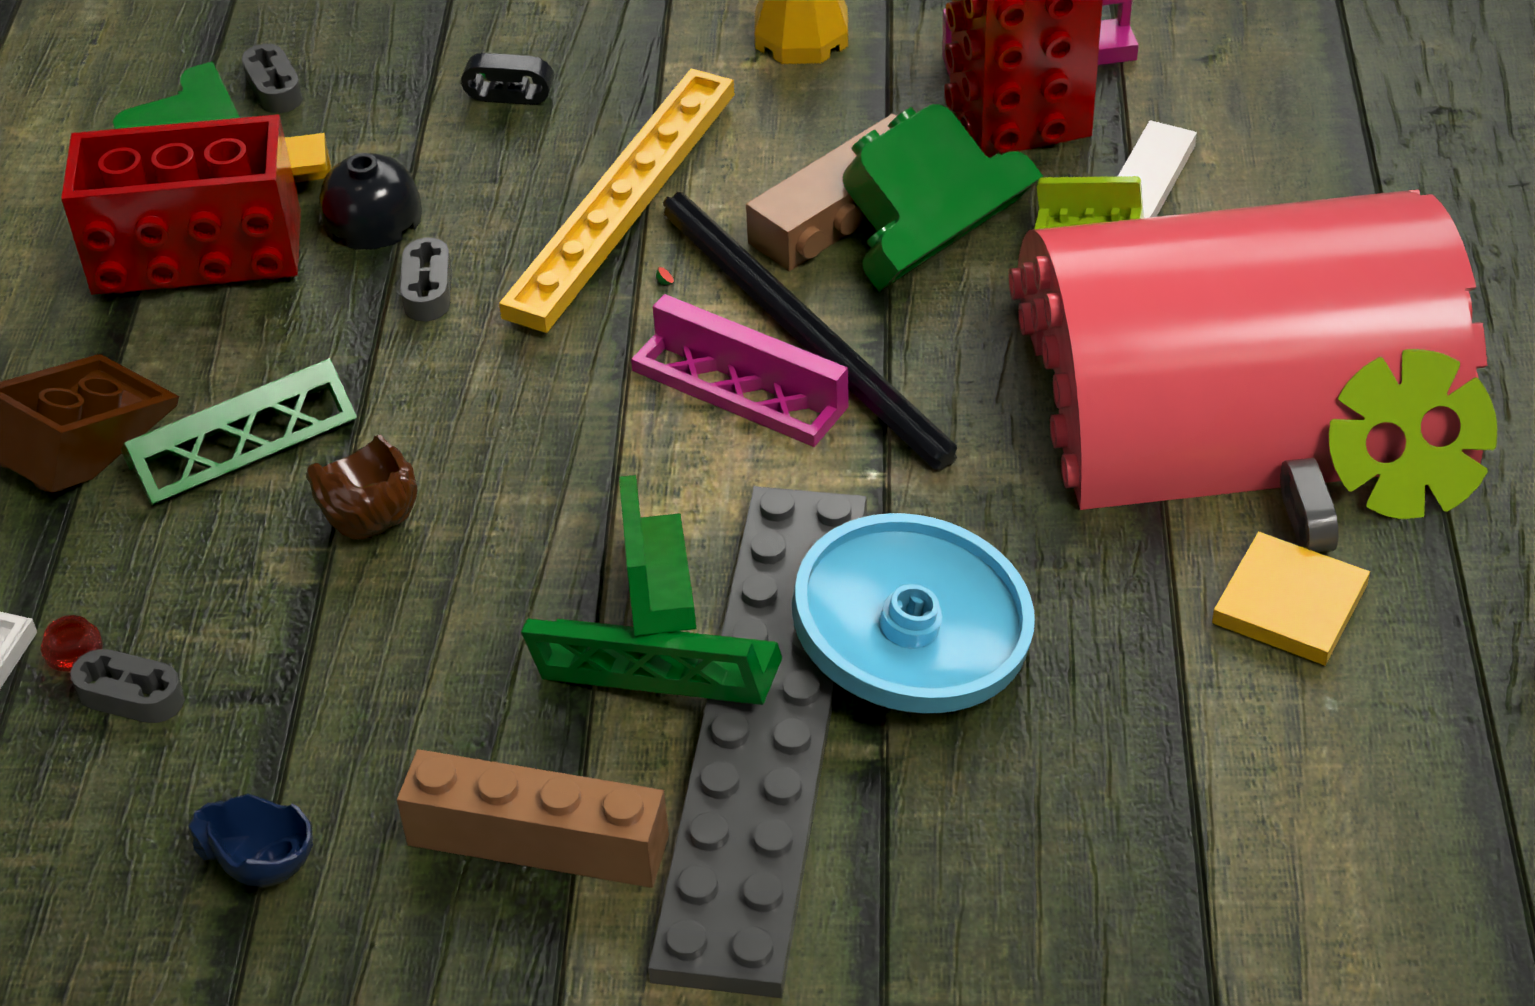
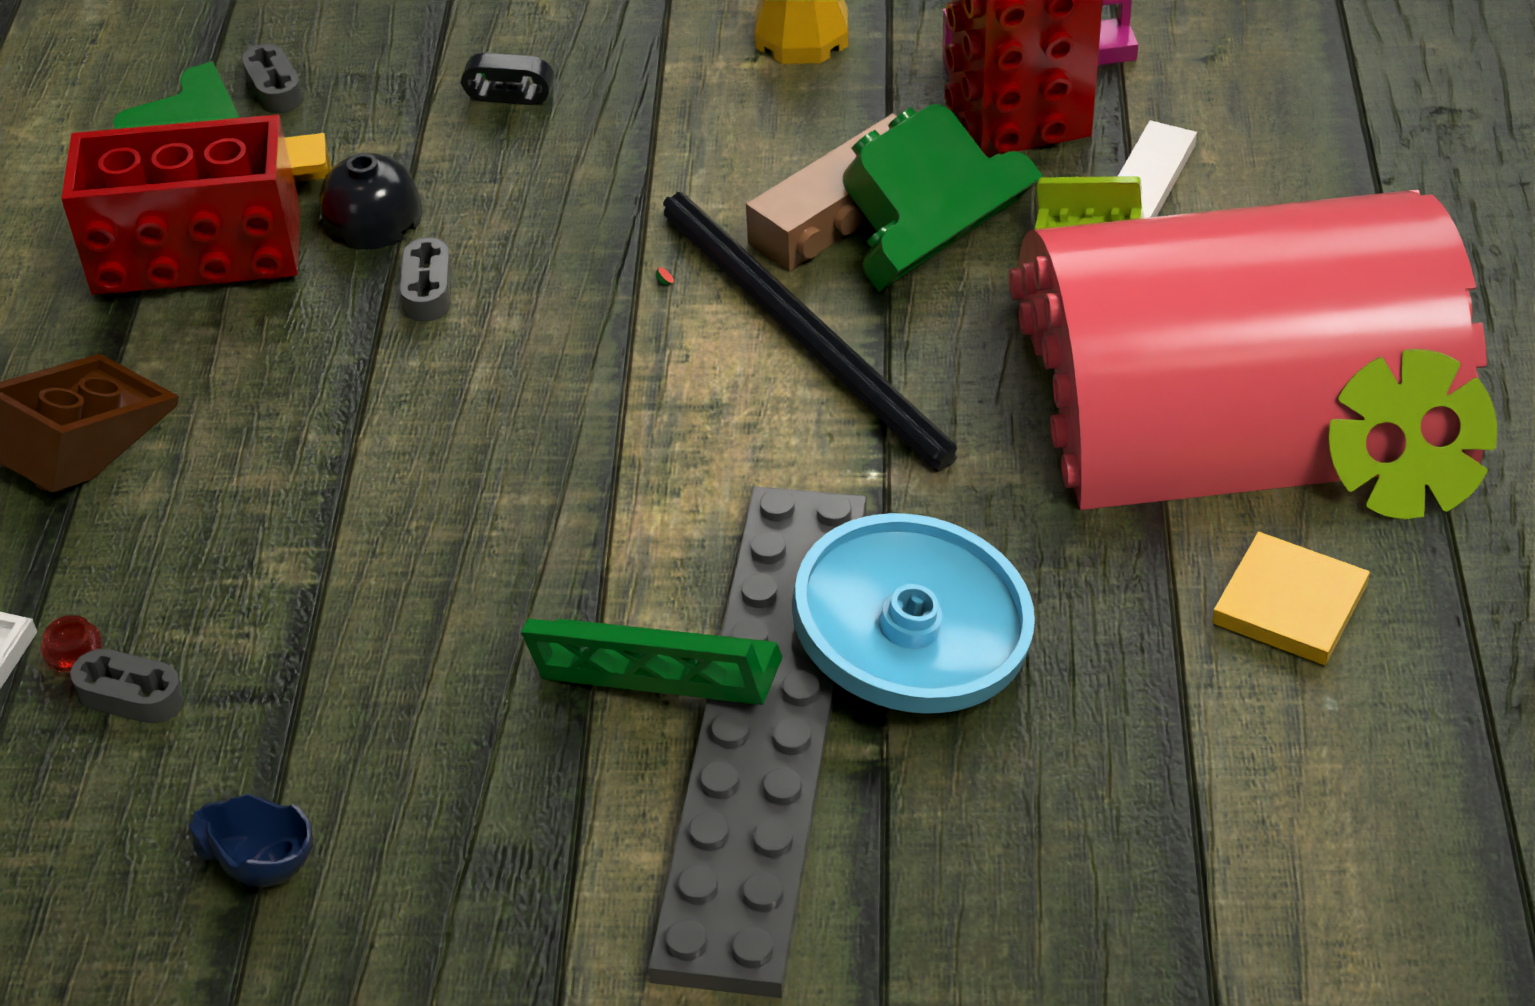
fence [121,358,357,506] -> none
reddish brown hair [306,434,418,540] -> none
medium nougat brick [397,749,669,888] -> none
yellow plate [499,68,734,333] -> none
green fence [619,475,697,636] -> none
dark pink fence [631,294,849,447] -> none
dark grey beam [1280,458,1338,553] -> none

